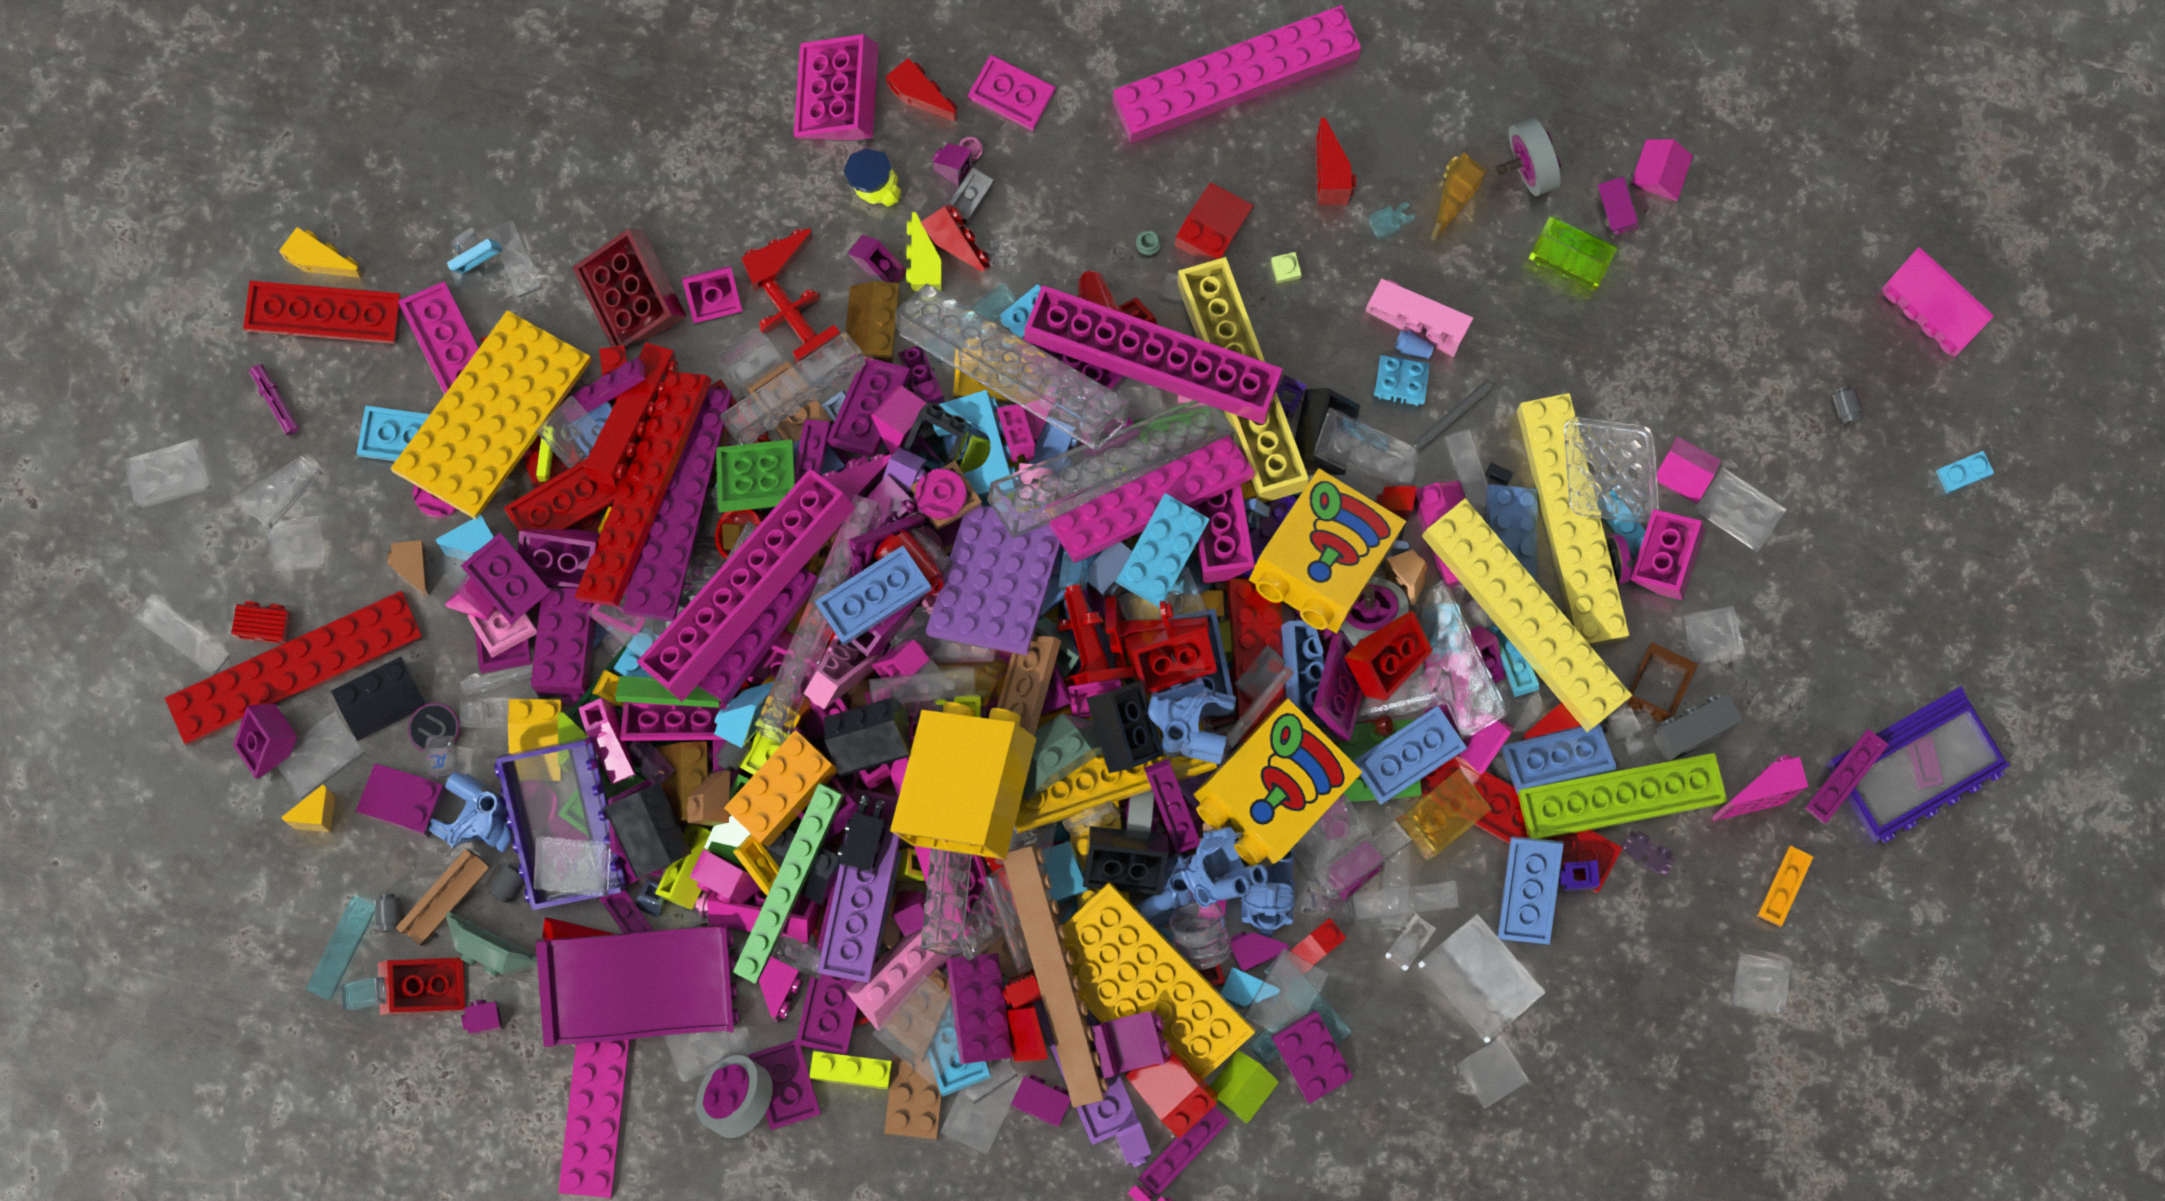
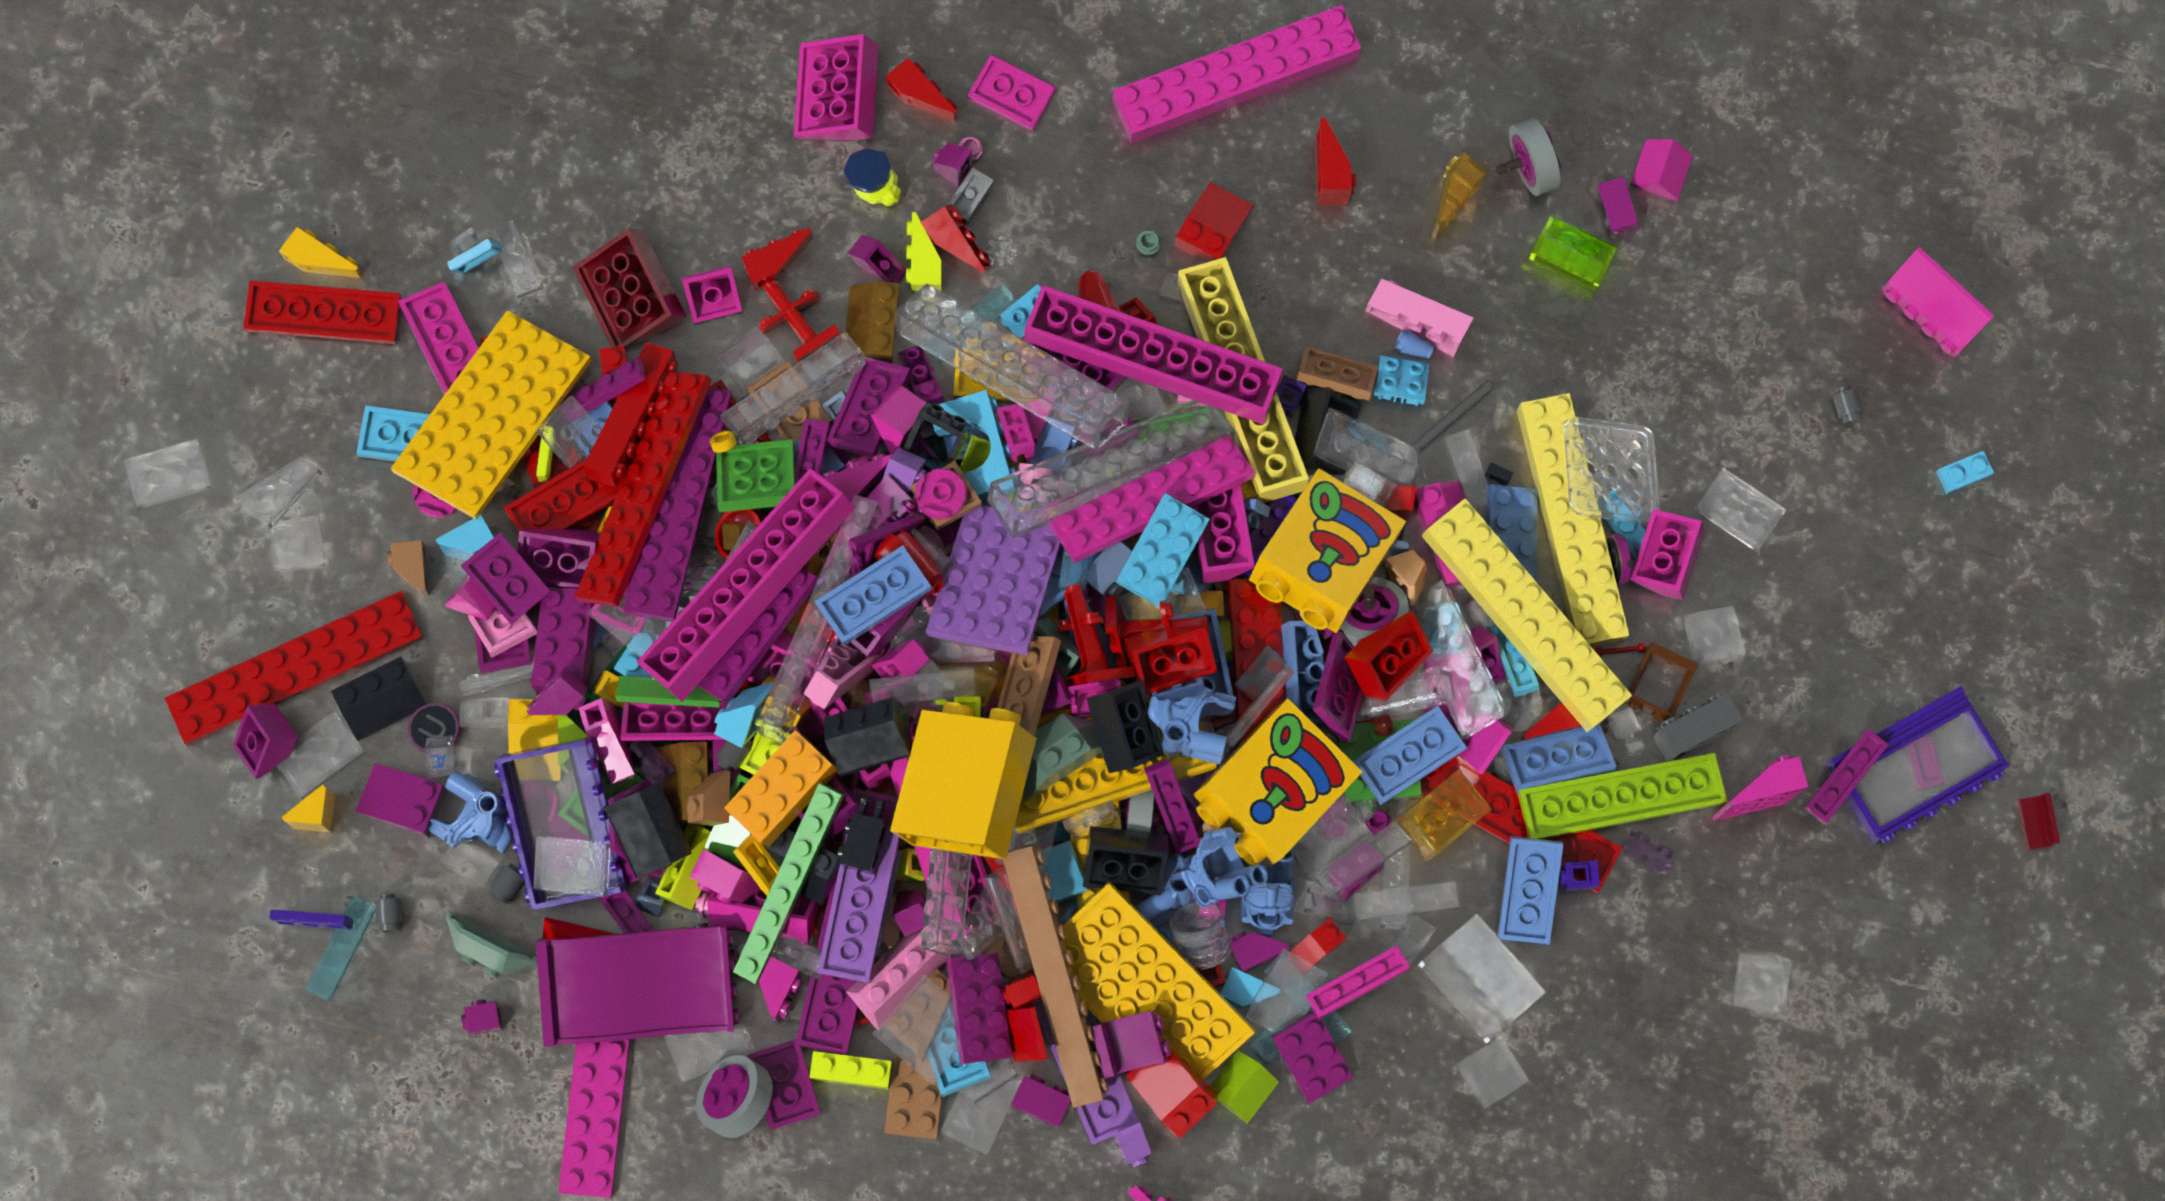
clear tile [133,596,231,675] -> none
red brick [231,601,291,644] -> none
magenta pin [248,364,300,436] -> none
clear light blue tile [341,977,386,1011] -> none
red slope [378,958,465,1015] -> none
medium nougat fence [396,849,491,946] -> none
magenta plate [1138,1106,1229,1197] -> none
yellowish green plate [1271,252,1302,284] -> none
clear light blue plate [1367,202,1415,240] -> none
dark pink slope [1653,436,1721,504] -> none
light orange plate [1757,845,1813,927] -> none
none -> dark purple tile [269,909,354,930]
none -> magenta slope [526,668,588,715]
none -> yellow tile [710,431,737,453]
none -> medium nougat plate [1296,346,1378,400]
none -> dark pink plate [1306,945,1410,1020]
none -> clear slope [1343,461,1398,507]
none -> clear hinge [1354,800,1375,822]
none -> magenta plate [1366,810,1392,836]
none -> red hinge [1594,643,1647,657]
none -> dark red panel [2017,792,2060,851]

